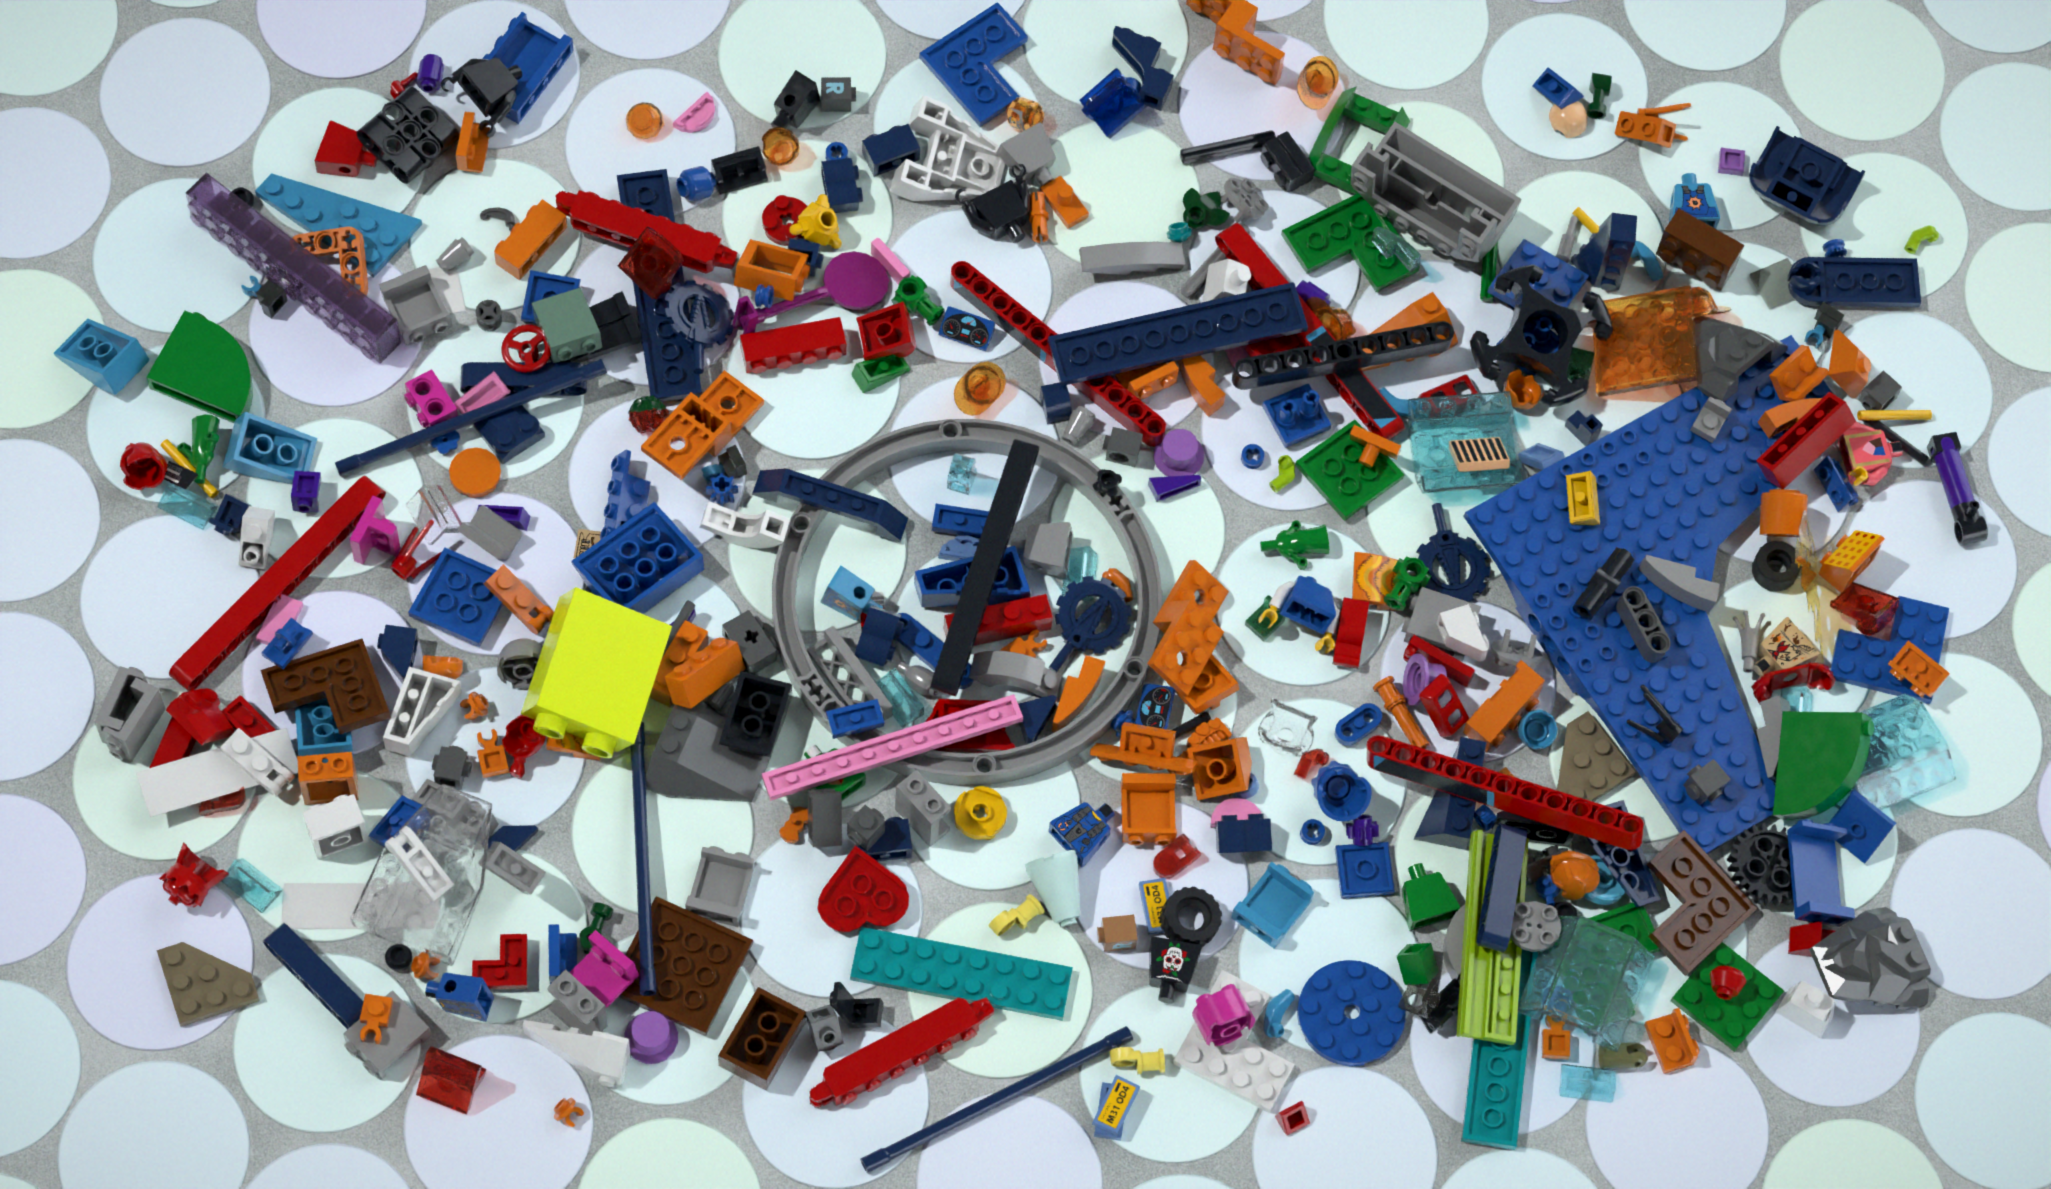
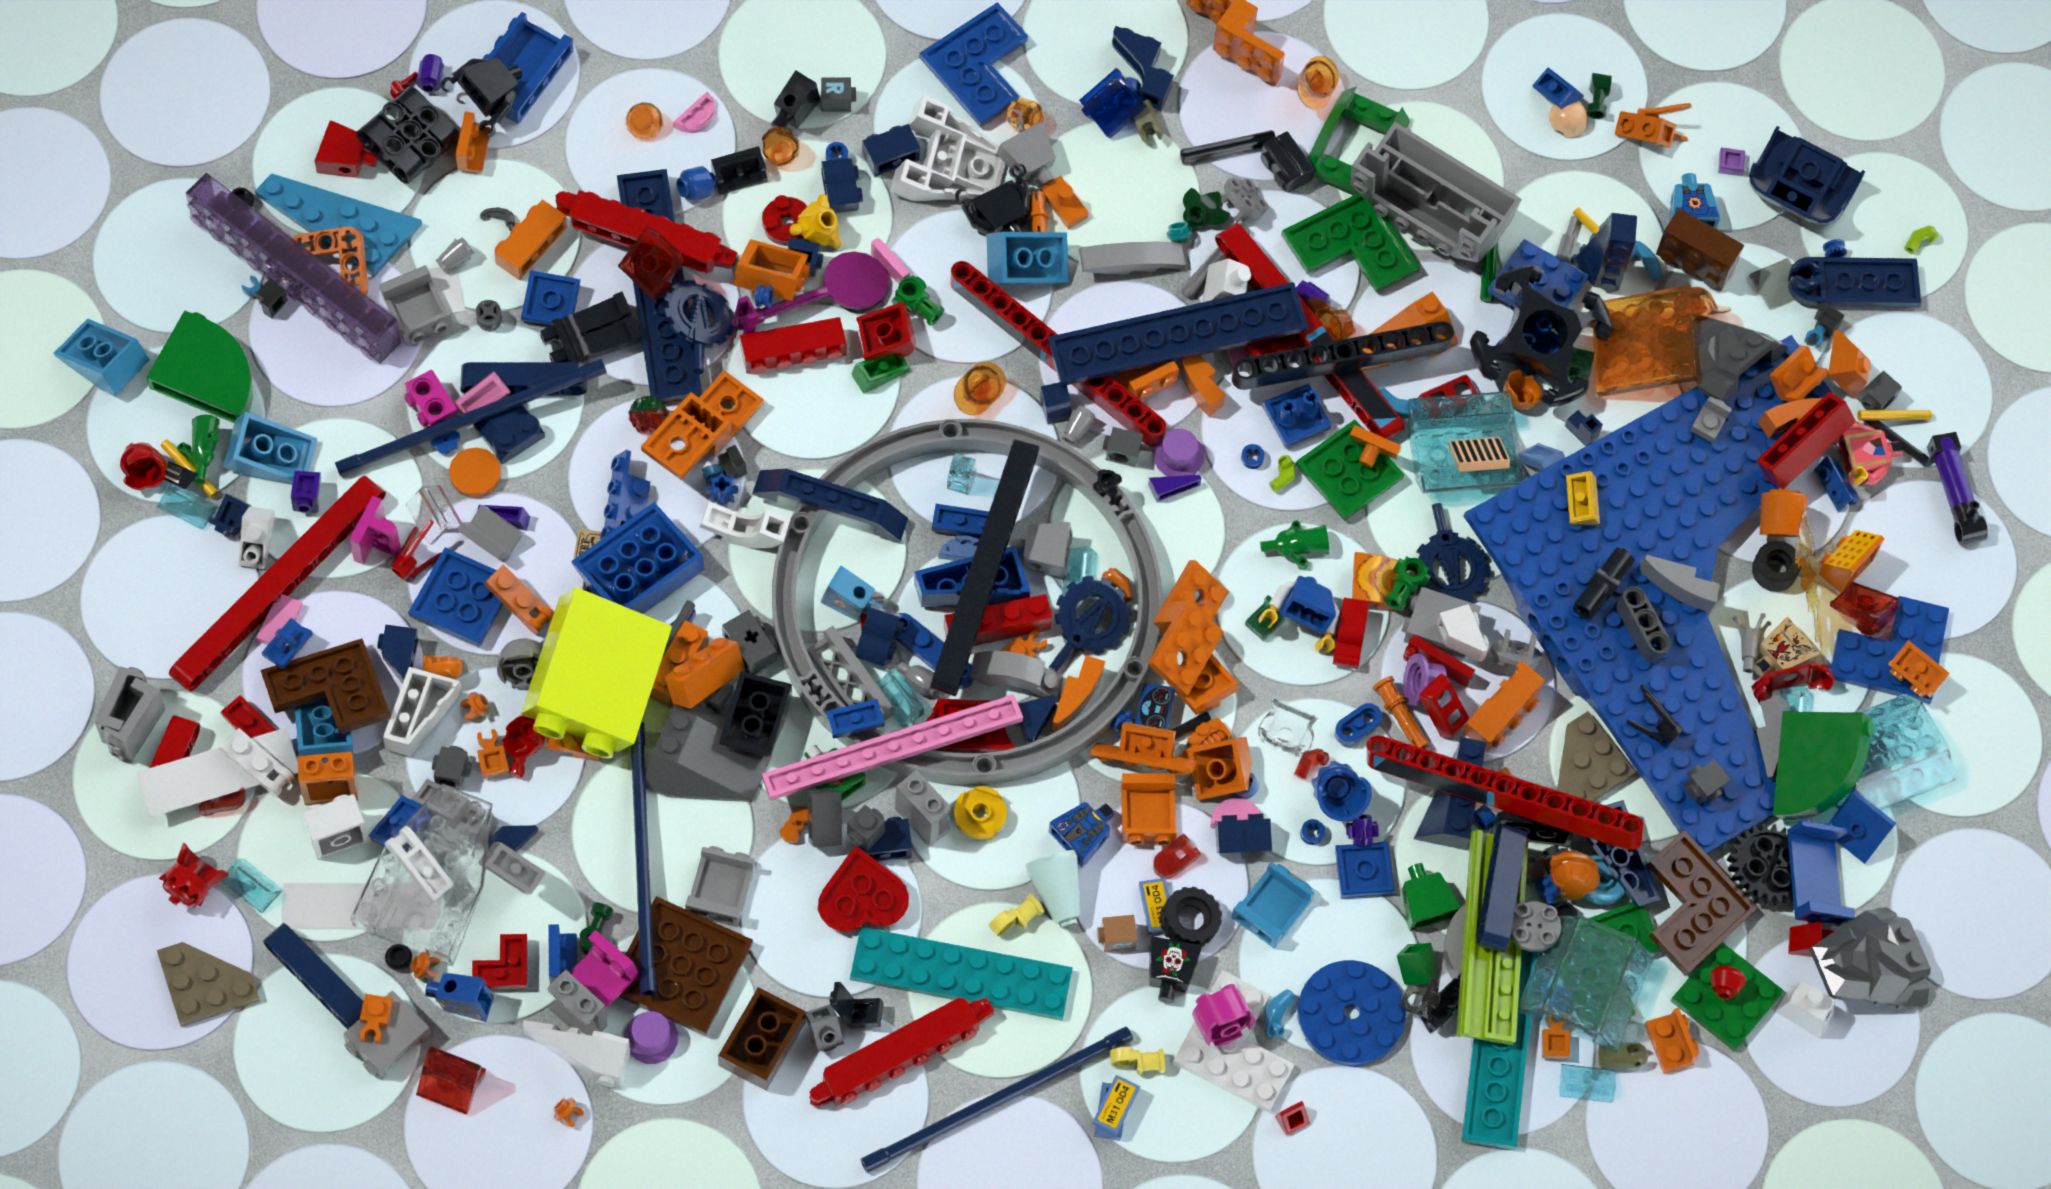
red slope [166,688,234,745] -> none
red piece [501,324,551,373] -> none
sand green panel [532,288,602,363] -> none
slope [938,306,996,352] -> none
clear light blue slope [1371,226,1421,272] -> none
dark azure hair [1517,709,1558,750] -> none
none -> dark azure slope [986,232,1069,285]
none -> olive piece [1129,100,1163,145]

